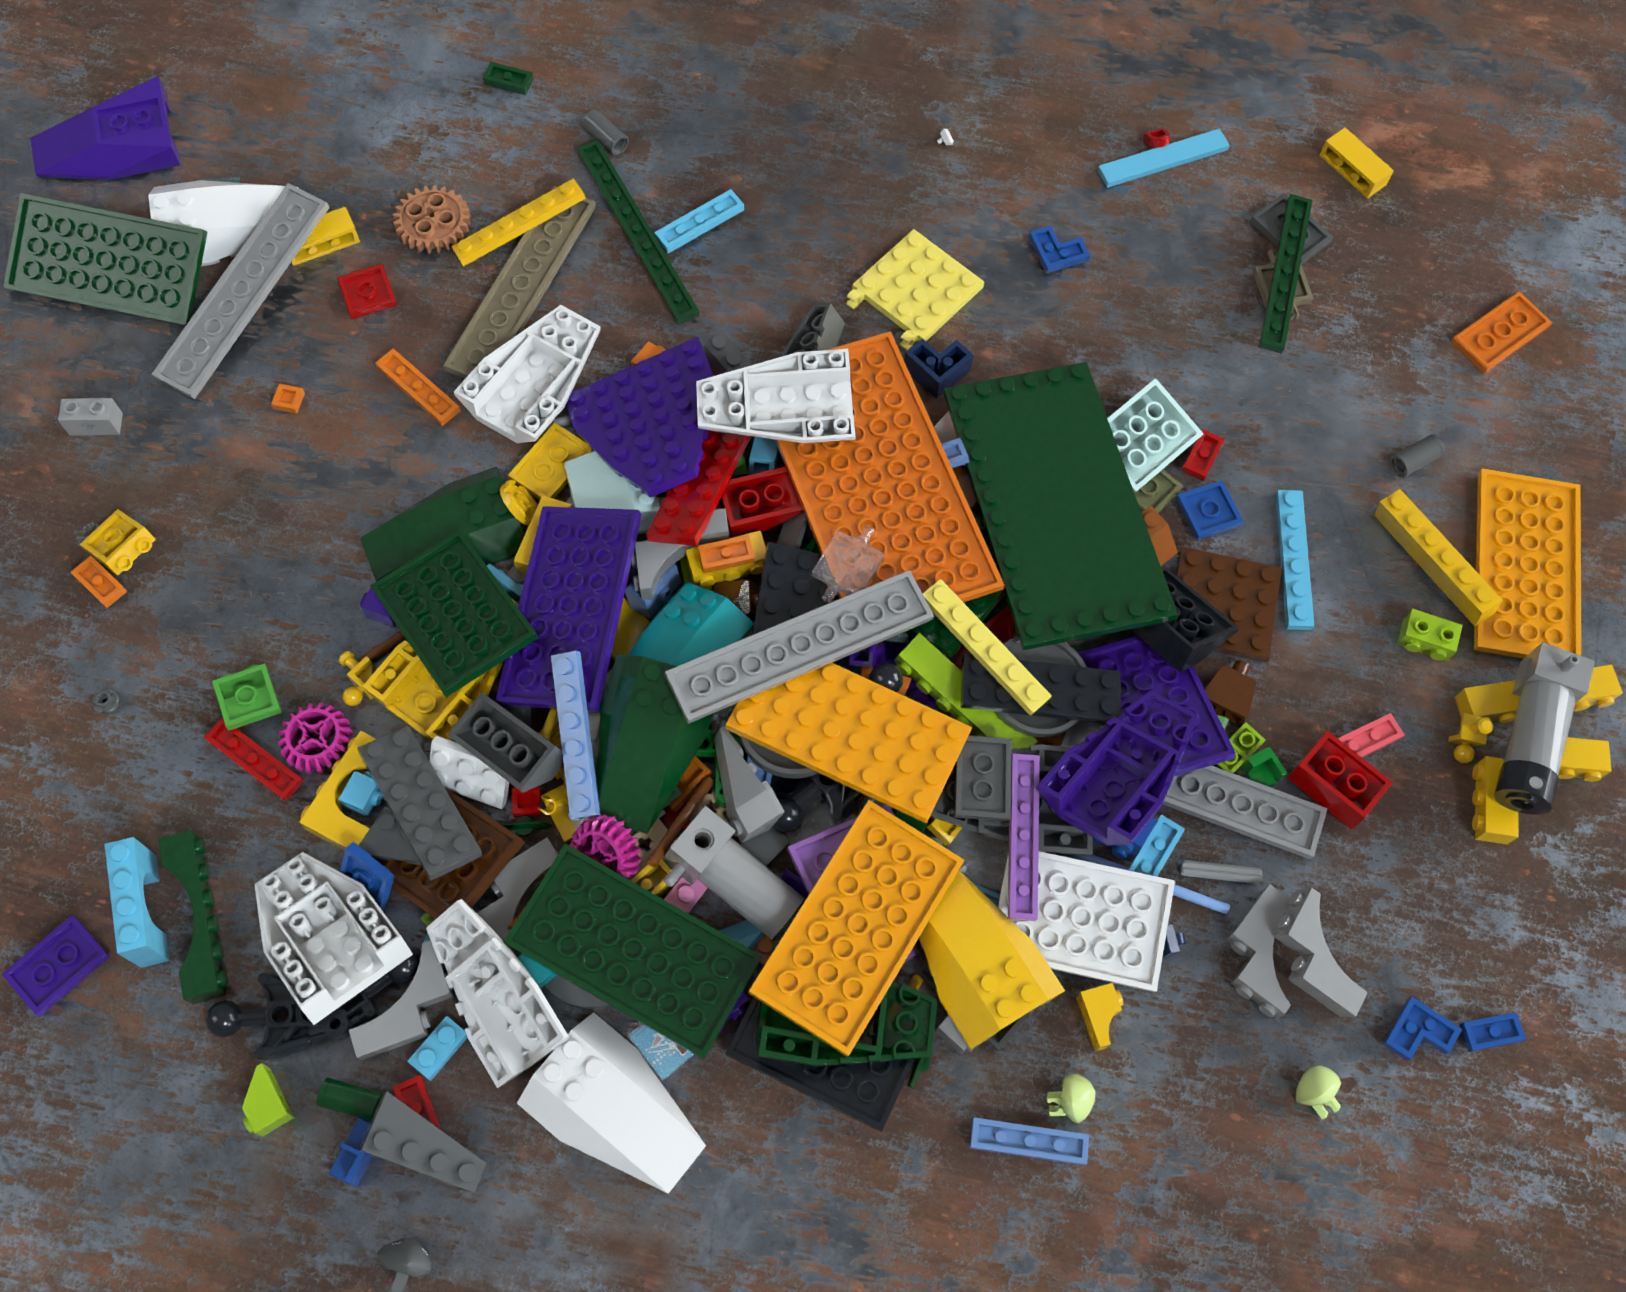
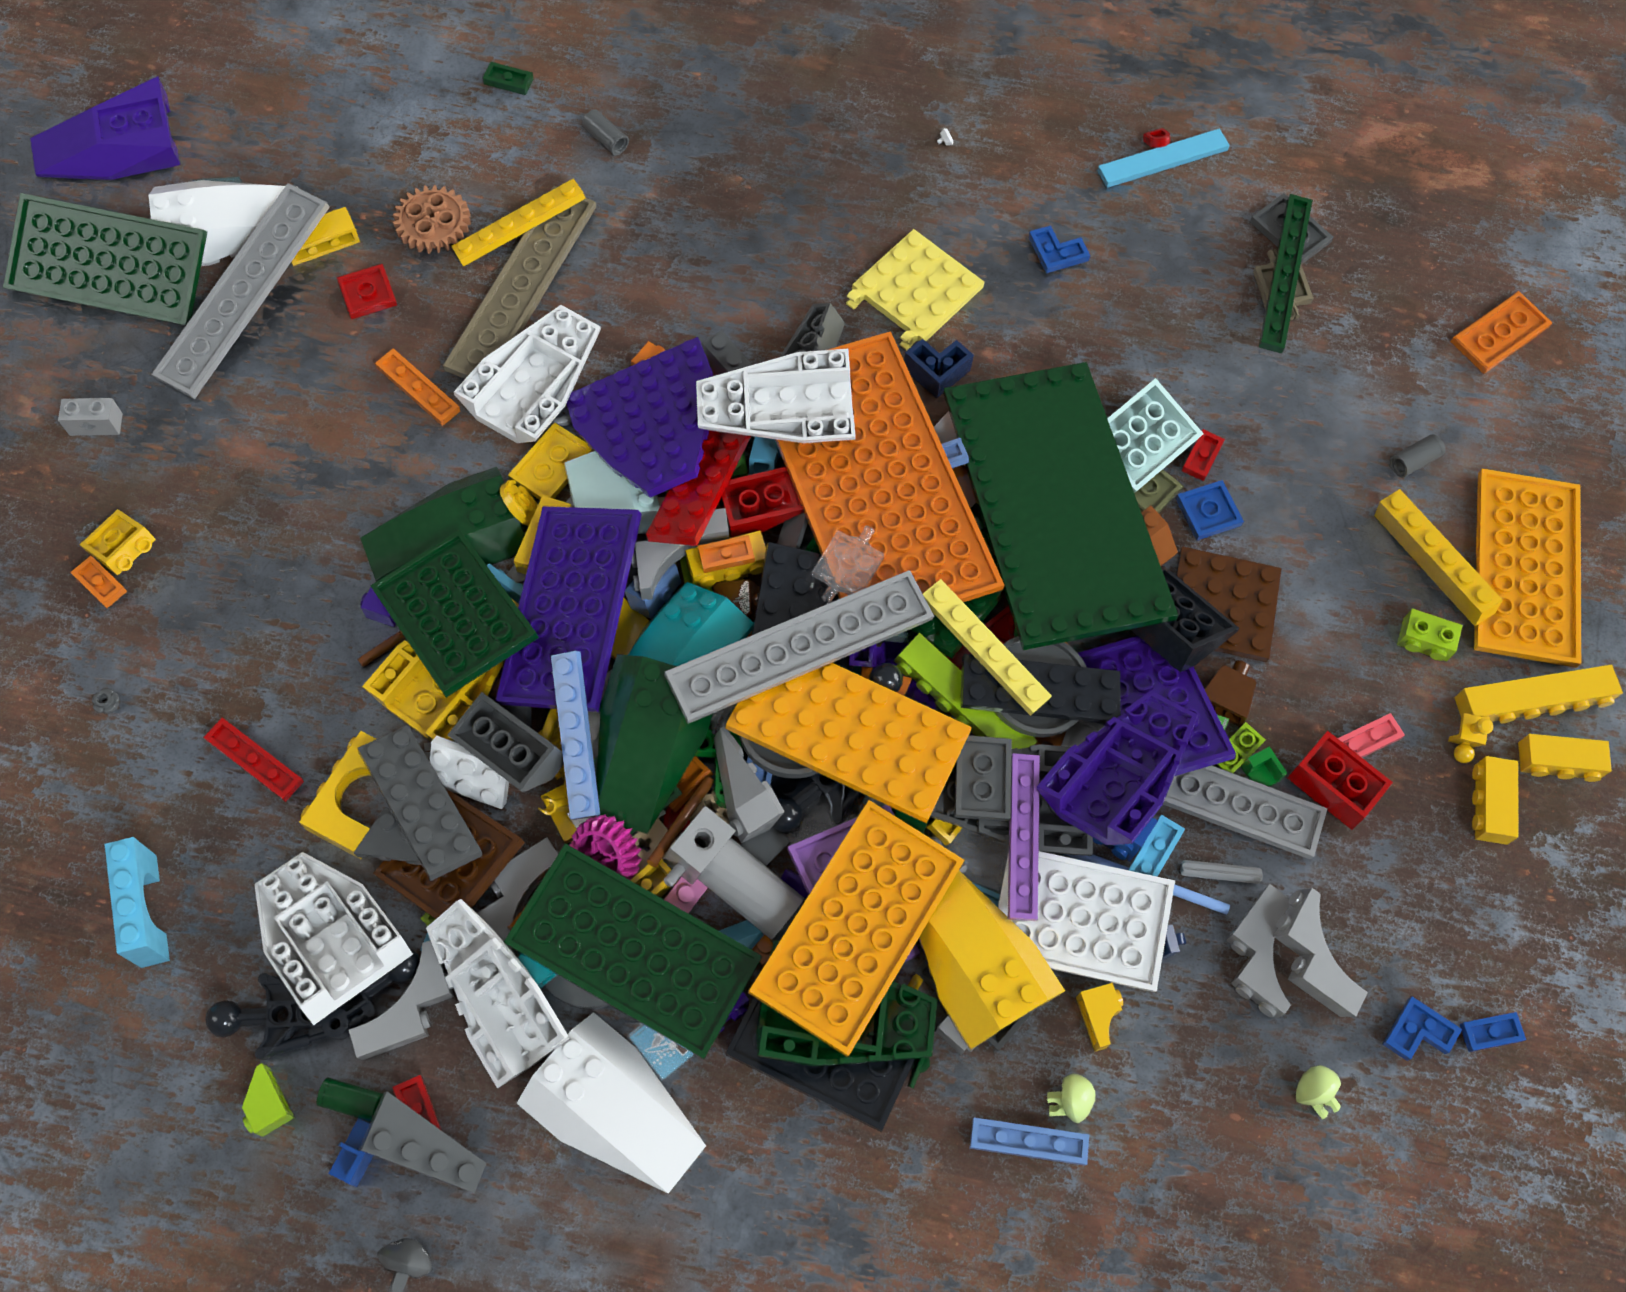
dark purple plate [2,915,111,1017] -> none
dark green arch [158,830,229,1005] -> none
bright green plate [212,663,282,731] -> none
orange plate [271,384,305,414] -> none
dark pink gear [278,702,353,774] -> none
medium azure brick [338,771,383,818] -> none
yellow piece [339,651,375,706] -> none
blue plate [340,842,395,911] -> none
medium azure plate [407,1016,468,1081] -> none
dark green piece [501,816,551,836] -> none
red plate [512,786,541,817] -> none
dark green plate [577,140,699,325] -> none
medium azure plate [654,189,744,254] -> none
medium azure plate [1275,490,1315,631] -> none
yellow brick [1319,128,1394,199] -> none
light grey piece [1494,642,1595,815] -> none

